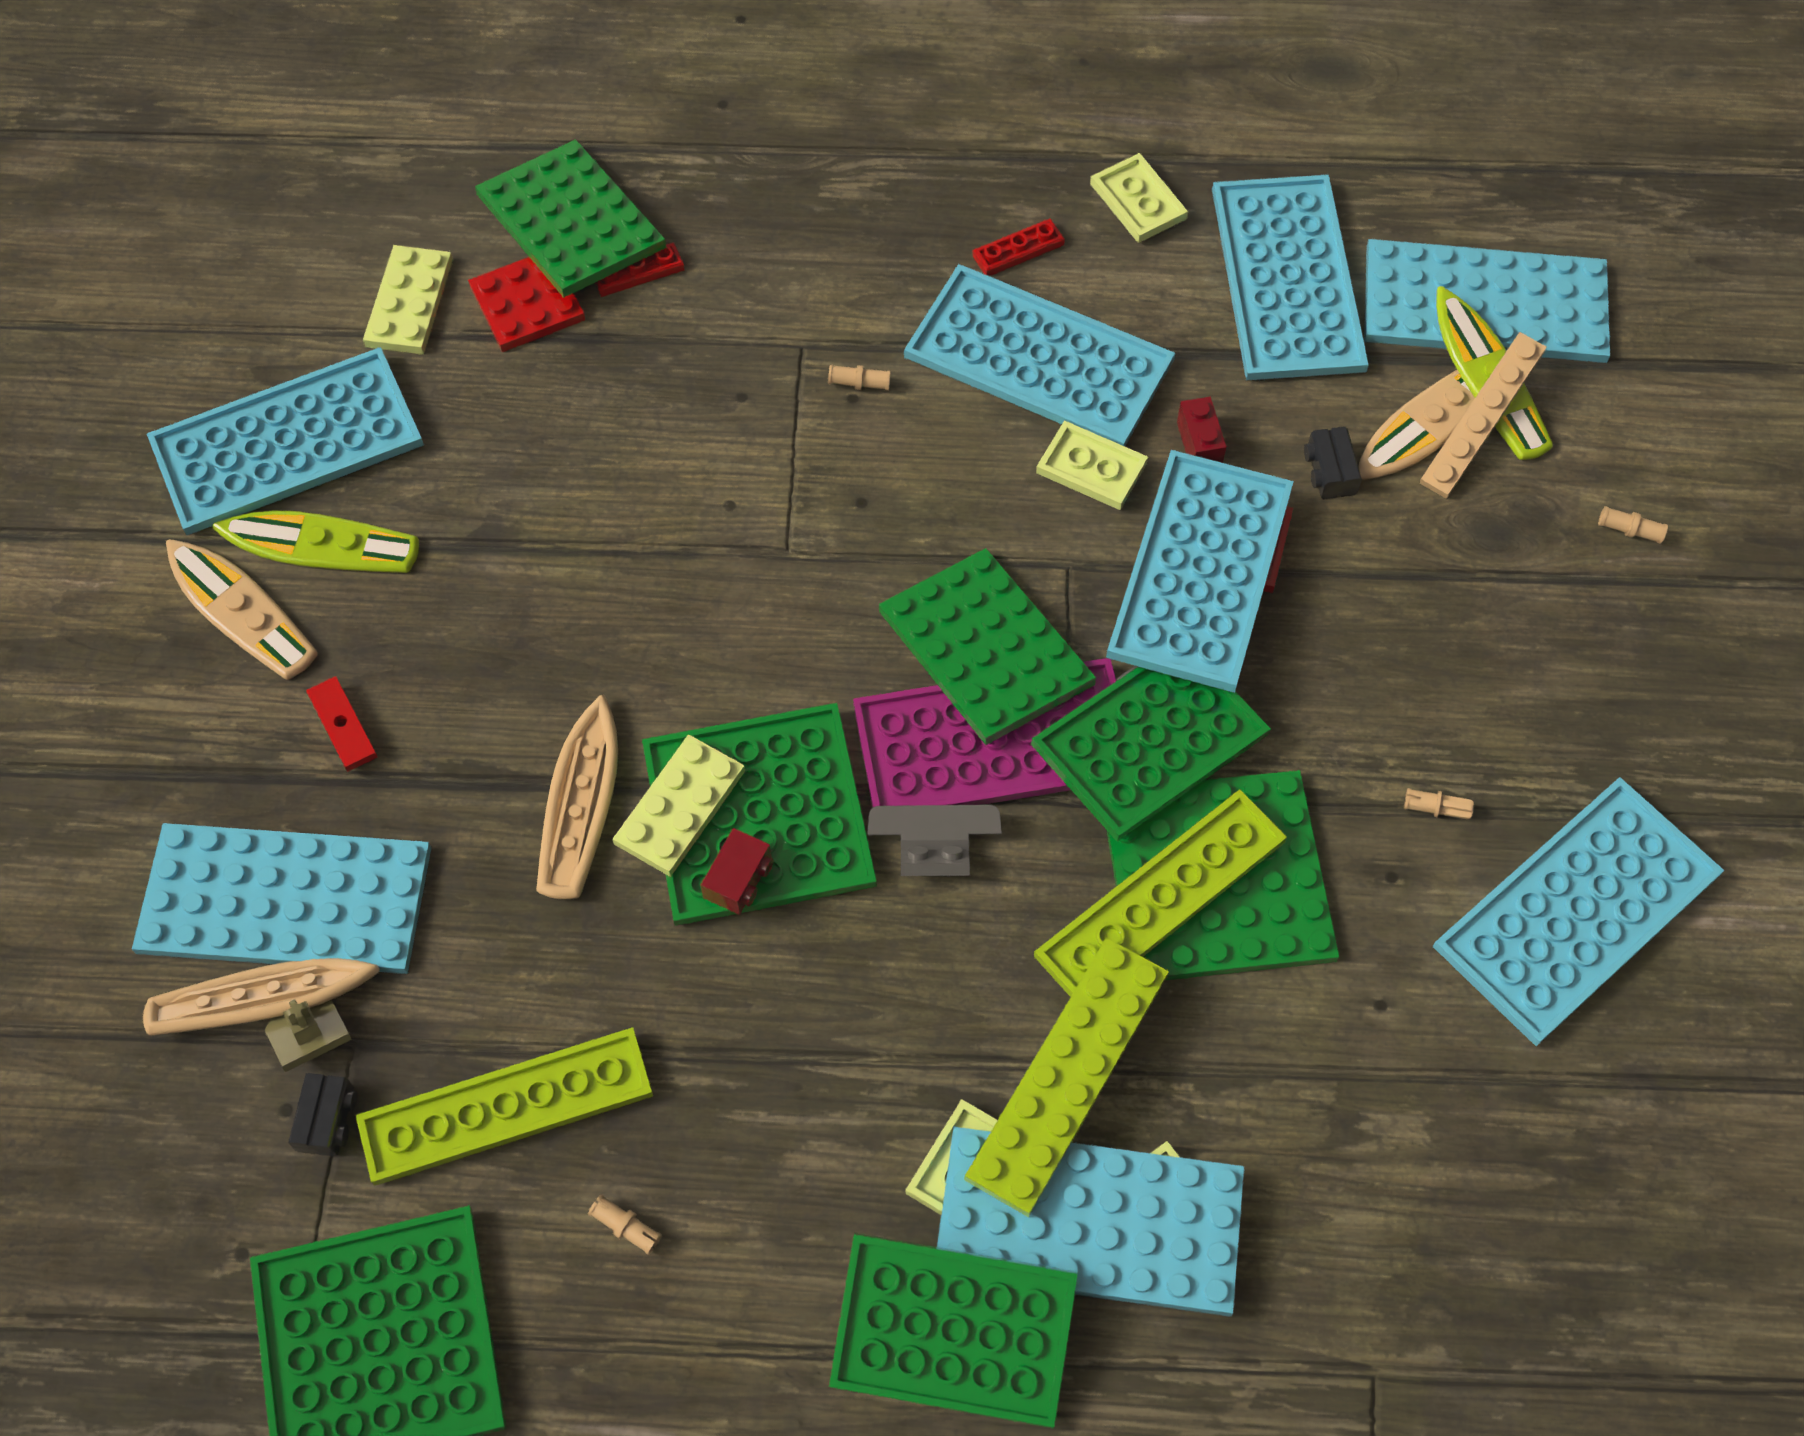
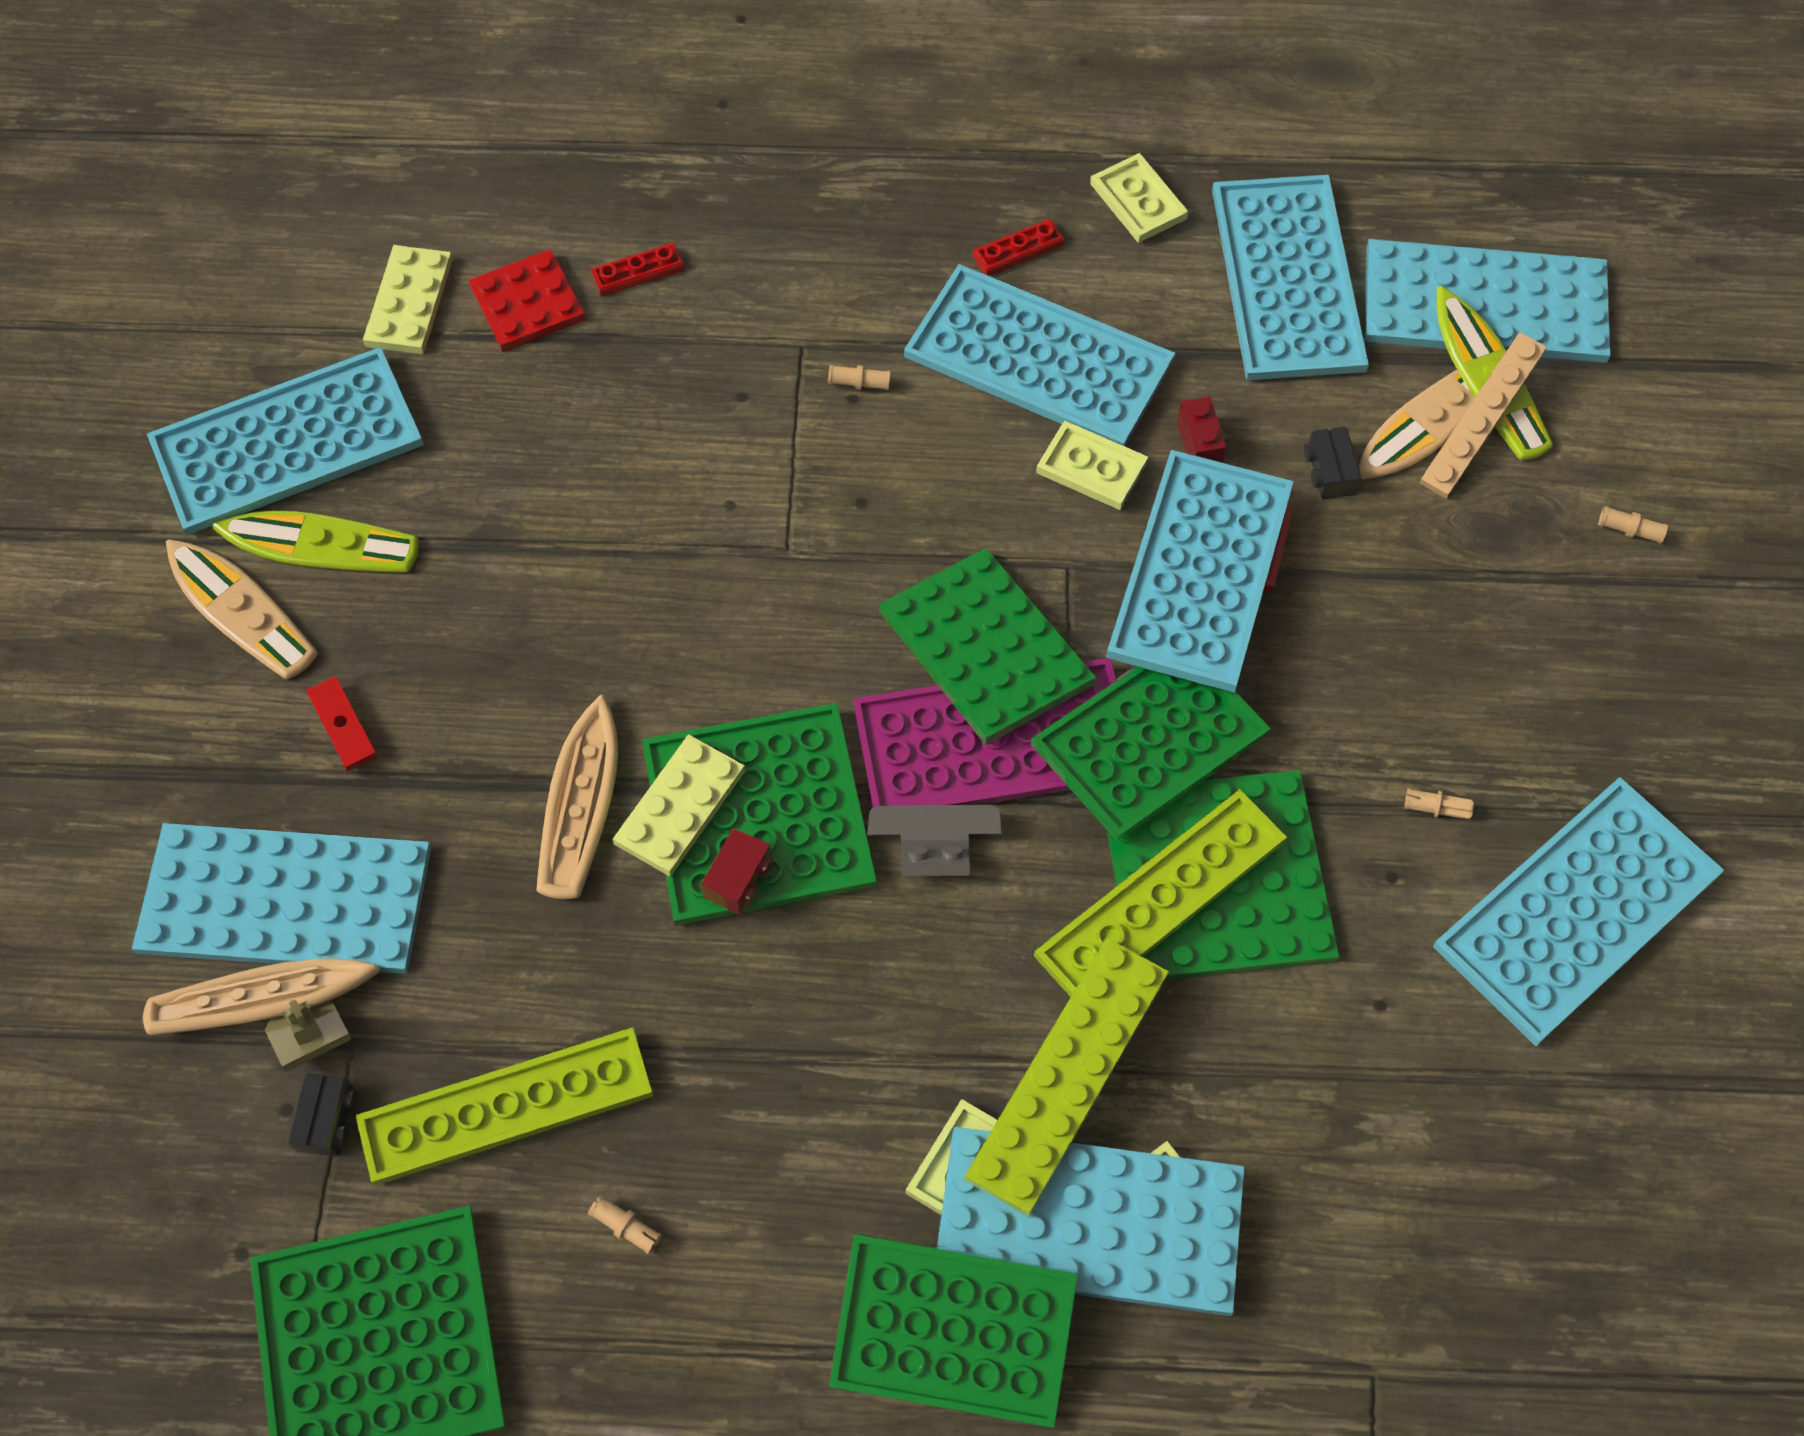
green plate [475,139,666,298] -> none

